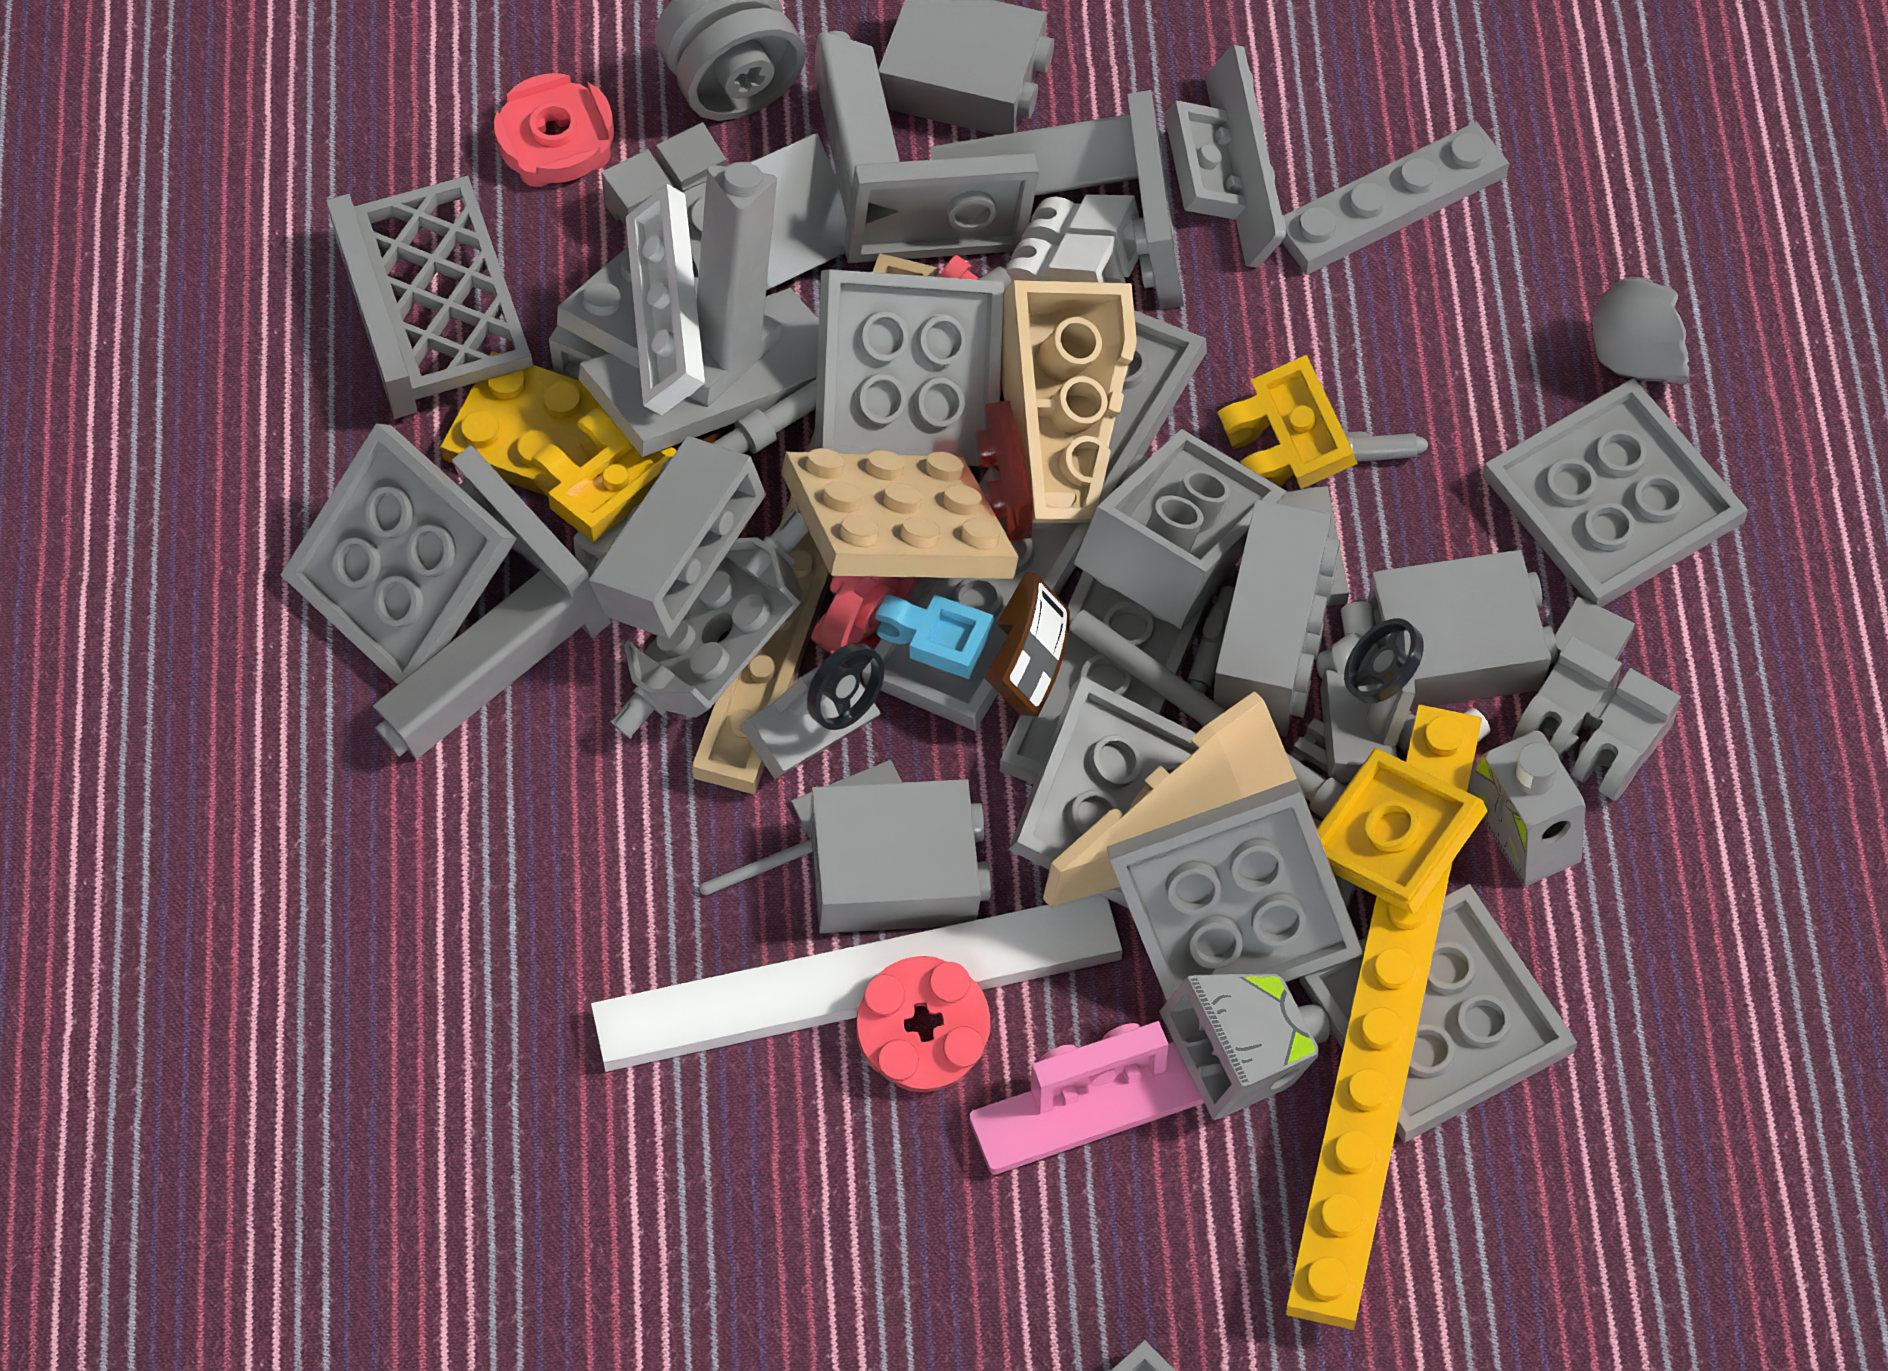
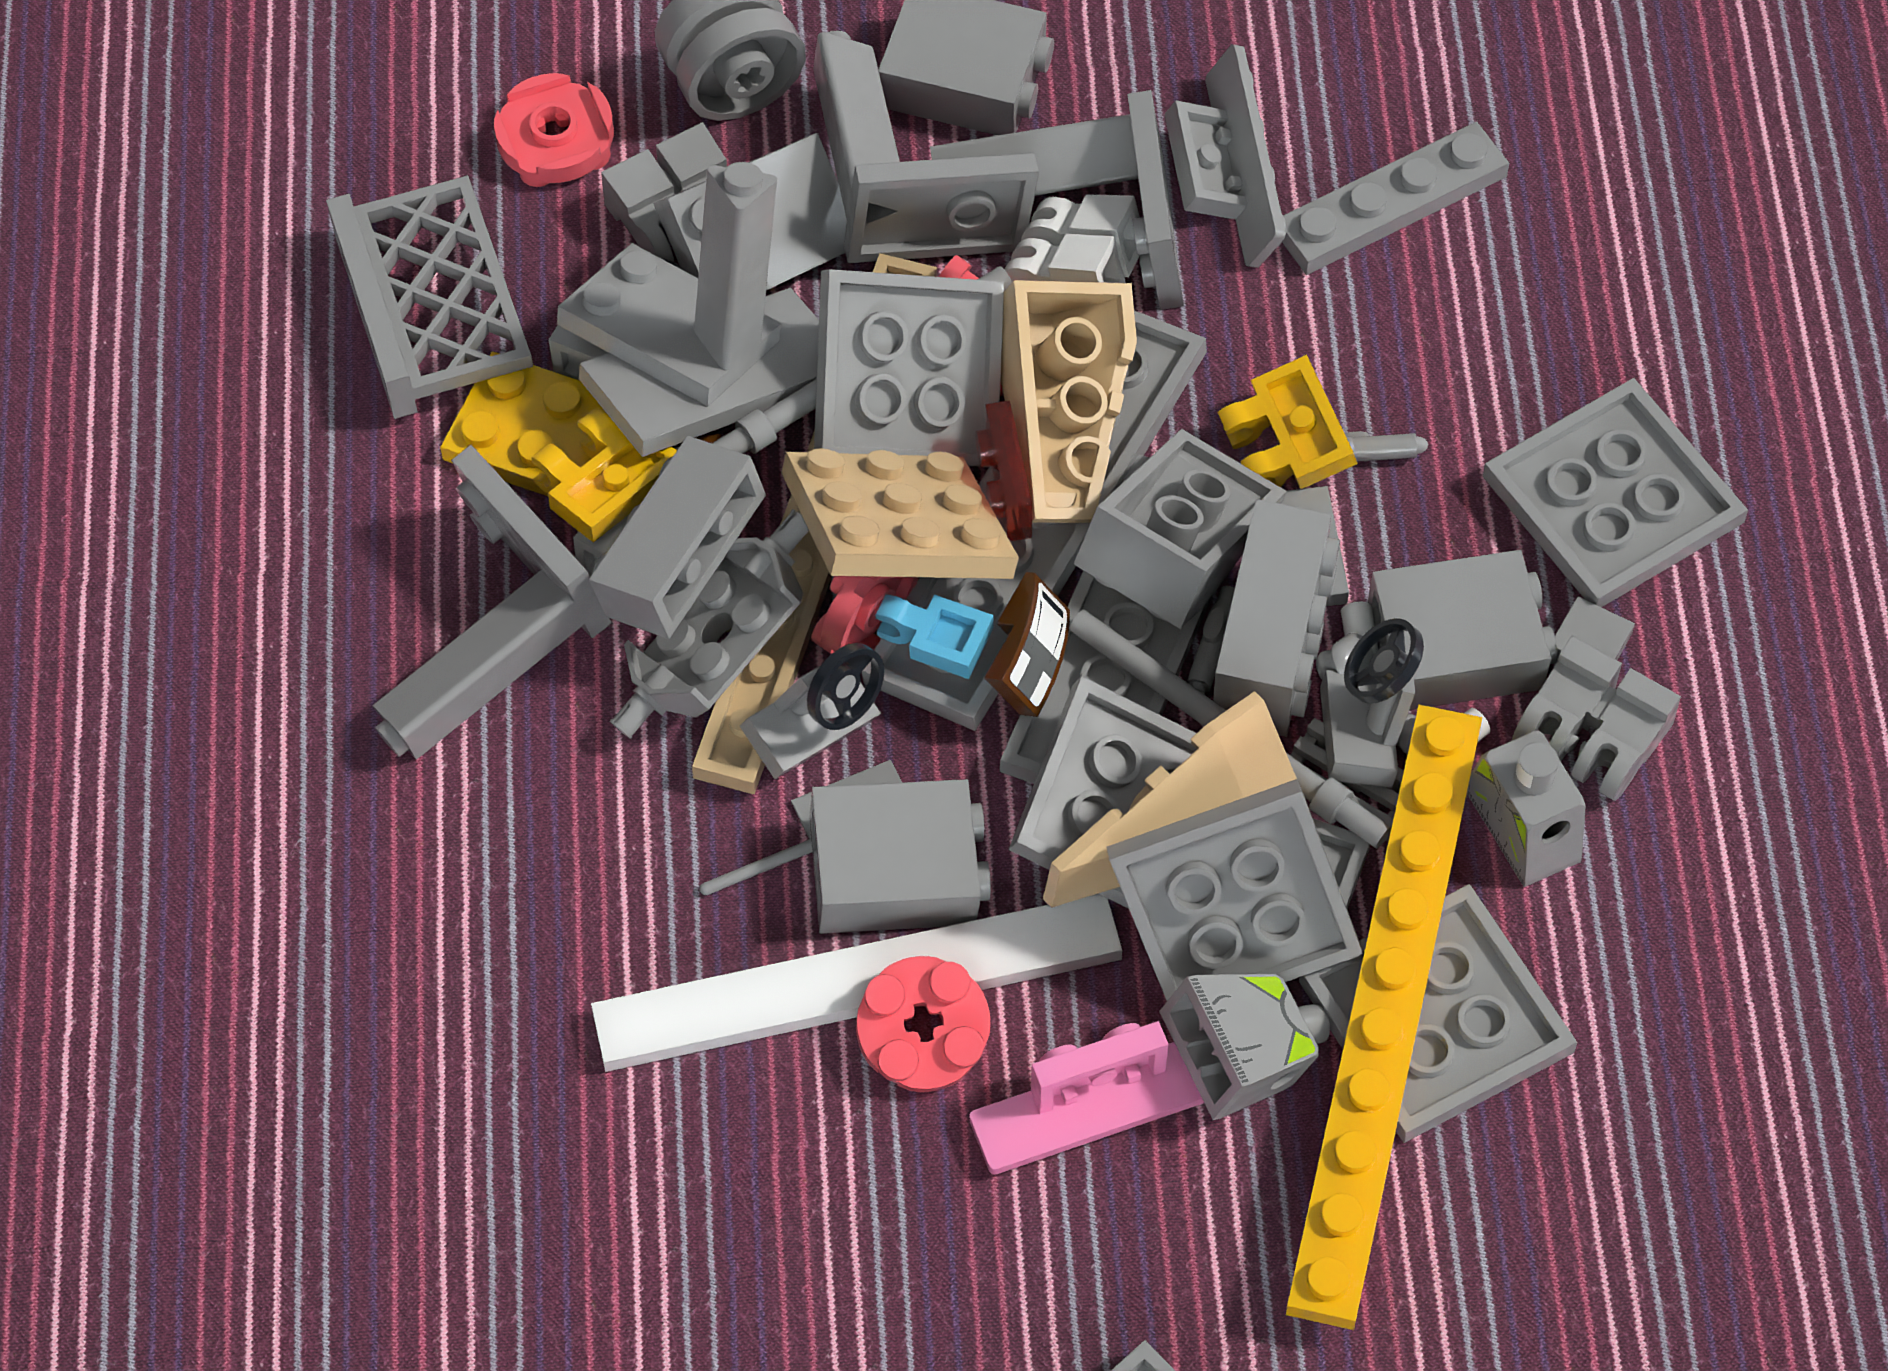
light grey plate [281,423,517,684] -> none
white plate [626,184,705,415] -> none
yellow tile [1317,747,1487,915] -> none
light grey hair [1592,277,1690,384] -> none

